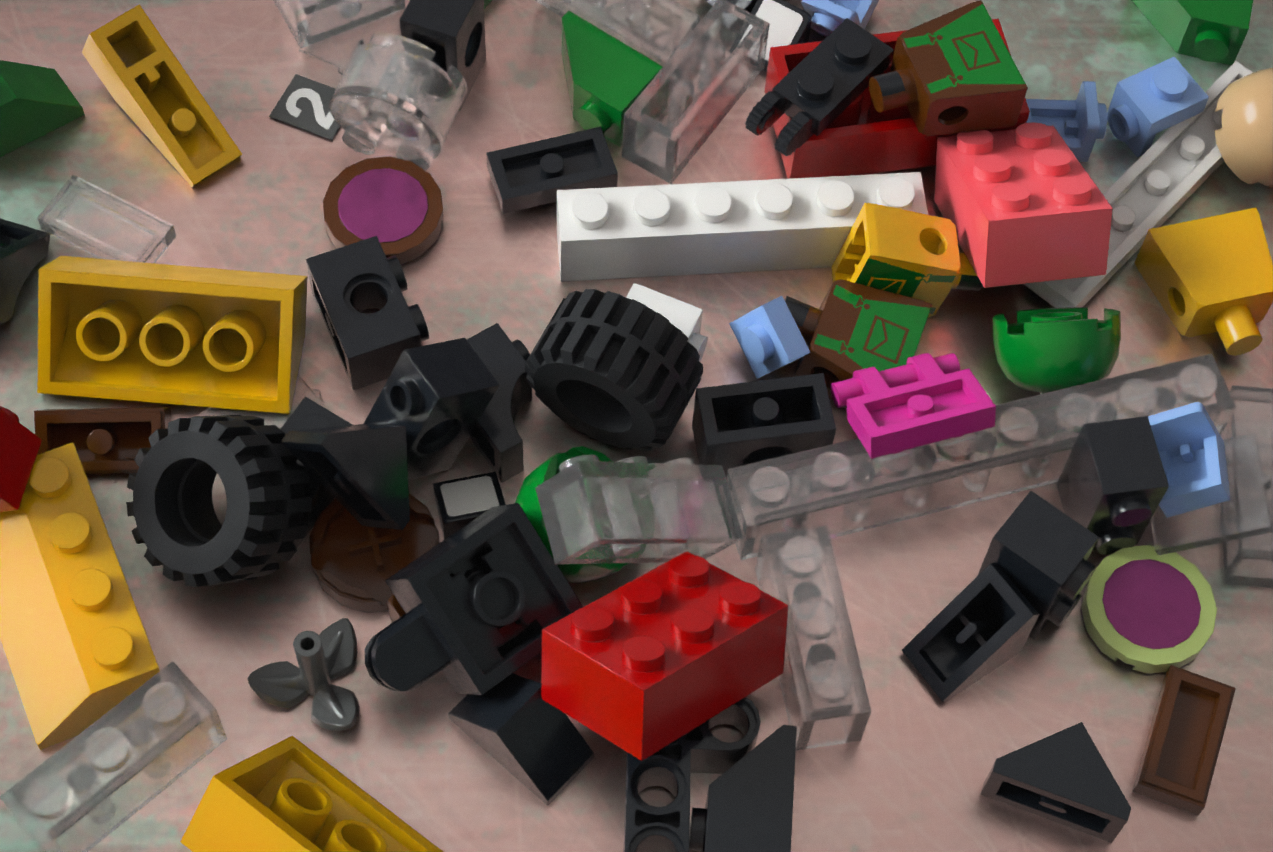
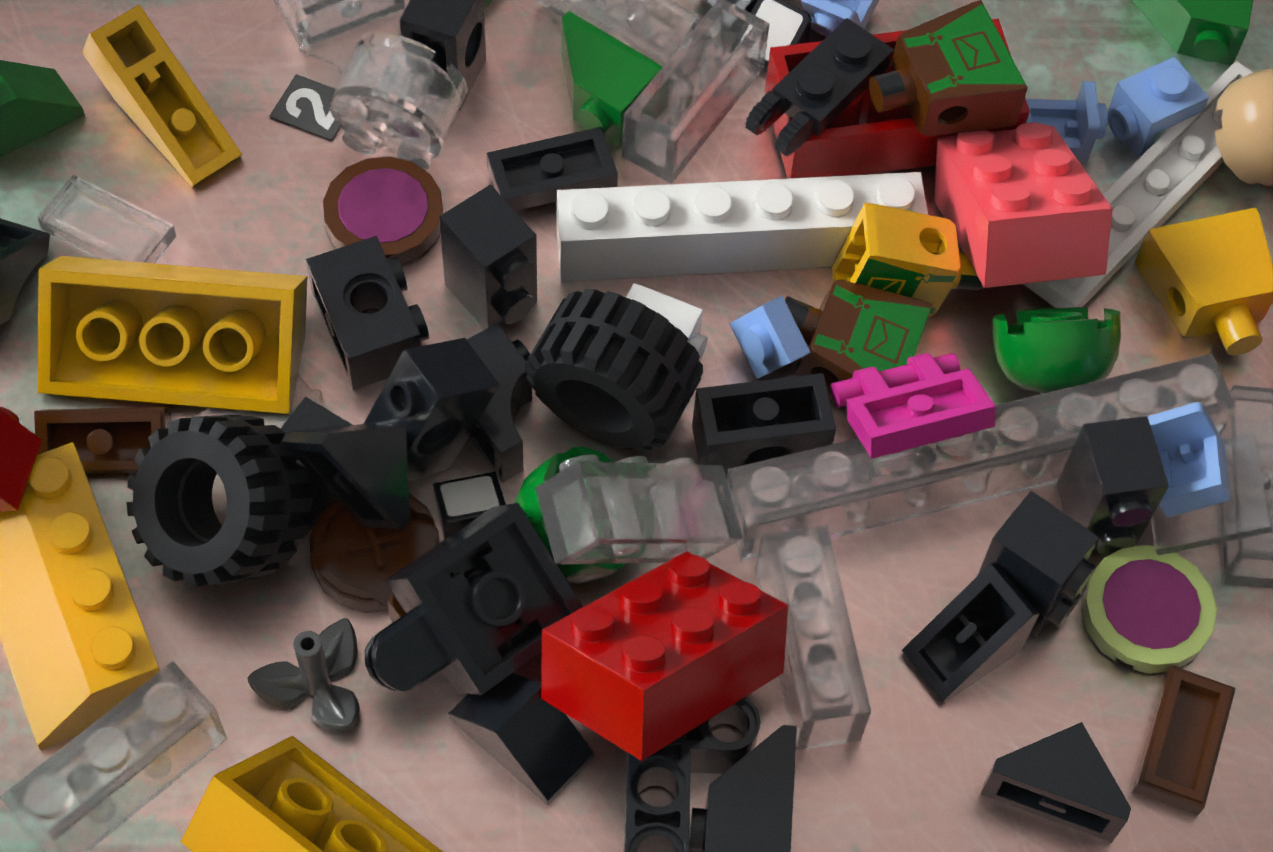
none -> black brick [439,184,537,330]

